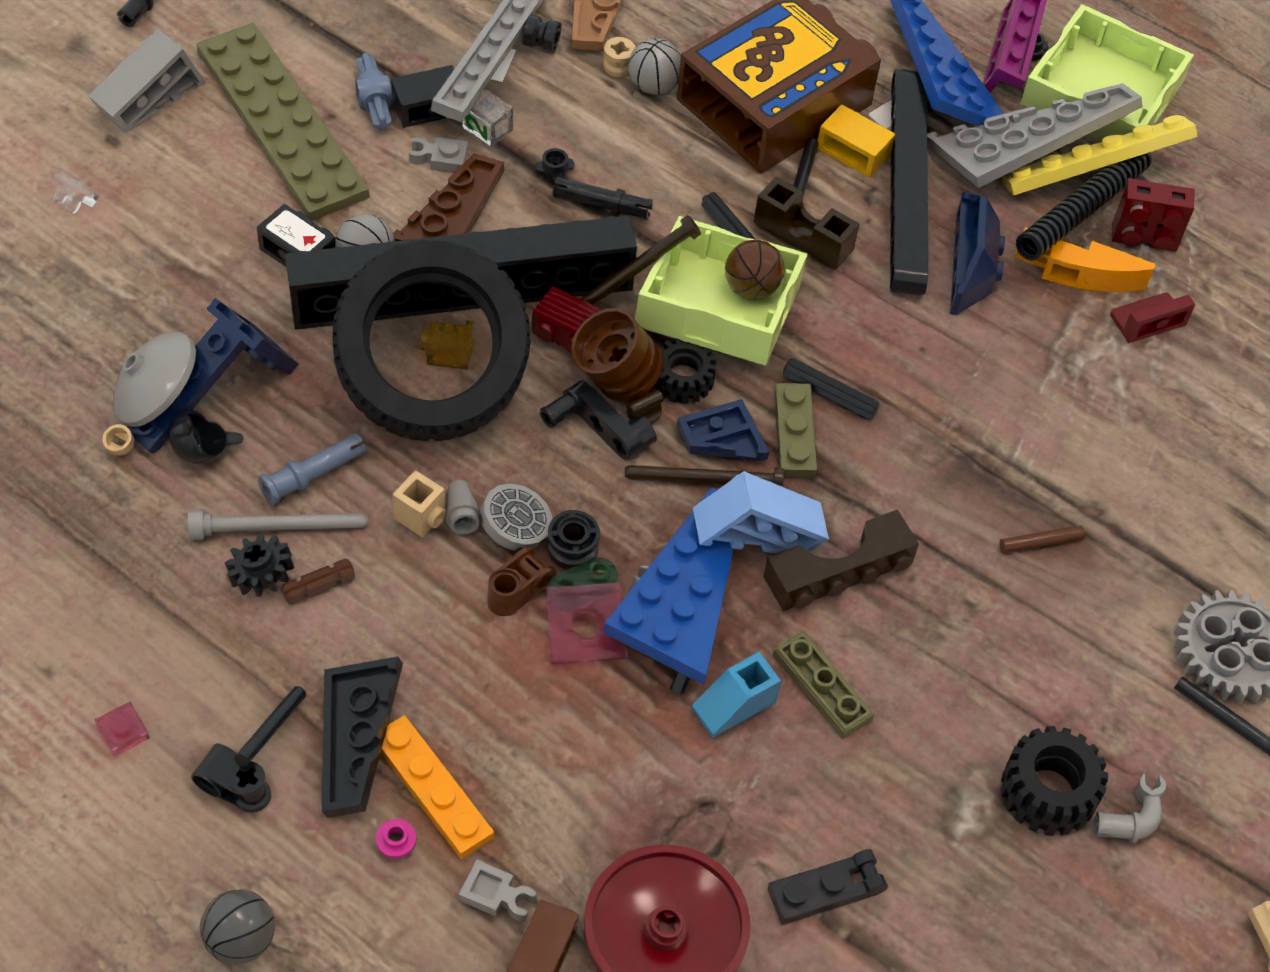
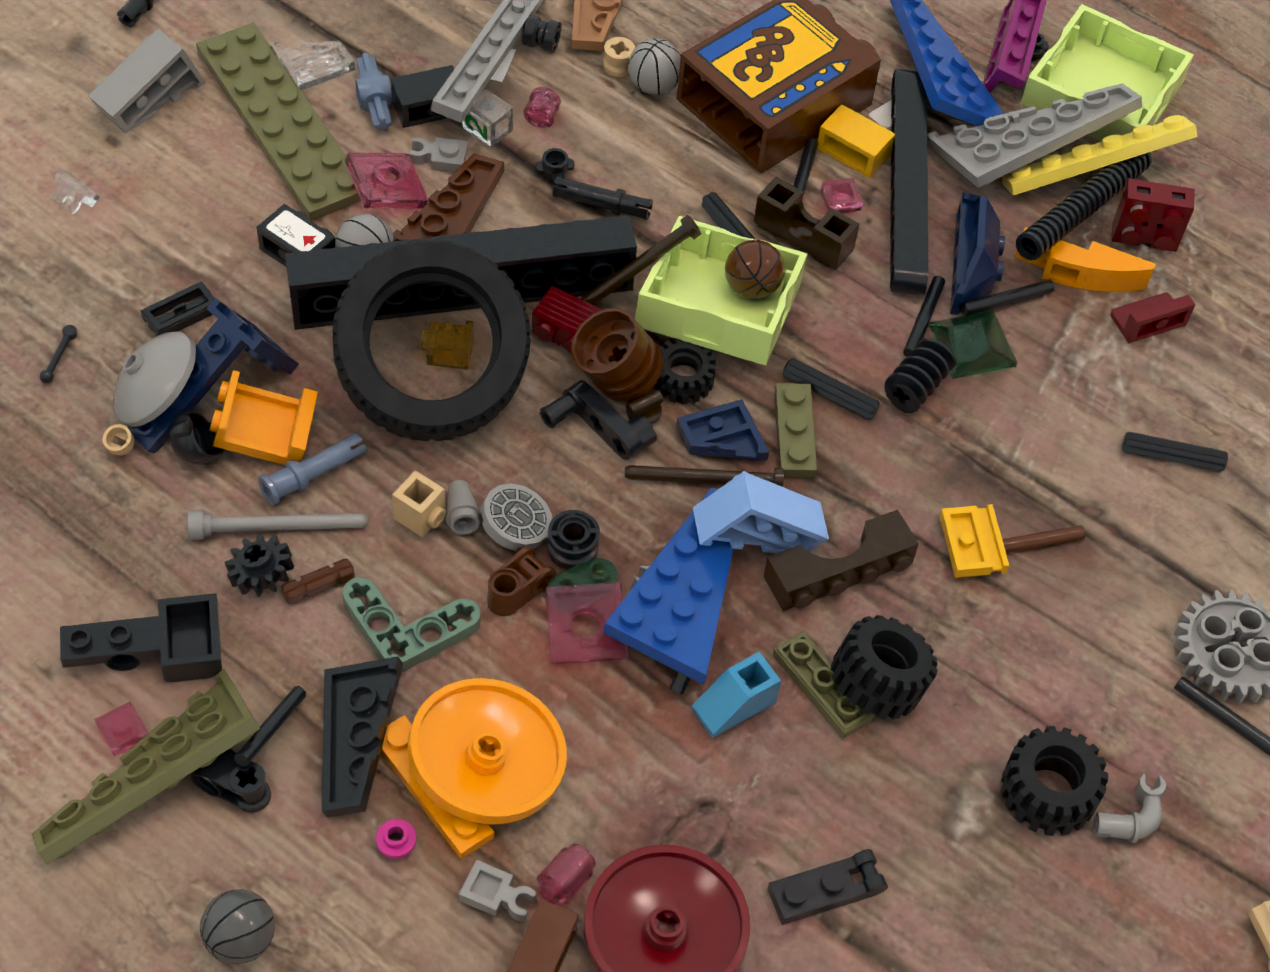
none -> olive wing [32,669,260,864]
none -> black hinge [39,325,77,383]
none -> black plate [60,593,222,682]
none -> black tile [140,281,215,337]
none -> light orange panel [209,370,318,465]
none -> clear wing [270,41,355,91]
none -> sand green beam [343,577,481,672]
none -> clear pink piece [345,152,429,208]
none -> light orange dish [408,678,567,824]
none -> clear pink wheel [524,87,561,128]
none -> clear pink brick [537,843,596,905]
none -> clear pink plate [821,178,863,214]
none -> black tyre [831,615,938,719]
none -> black piece [884,339,956,413]
none -> black bar [903,276,946,357]
none -> clear green slope [929,310,1017,379]
none -> yellow plate [939,504,1009,578]
none -> black bar [961,279,1054,316]
none -> black axle [1122,432,1228,471]

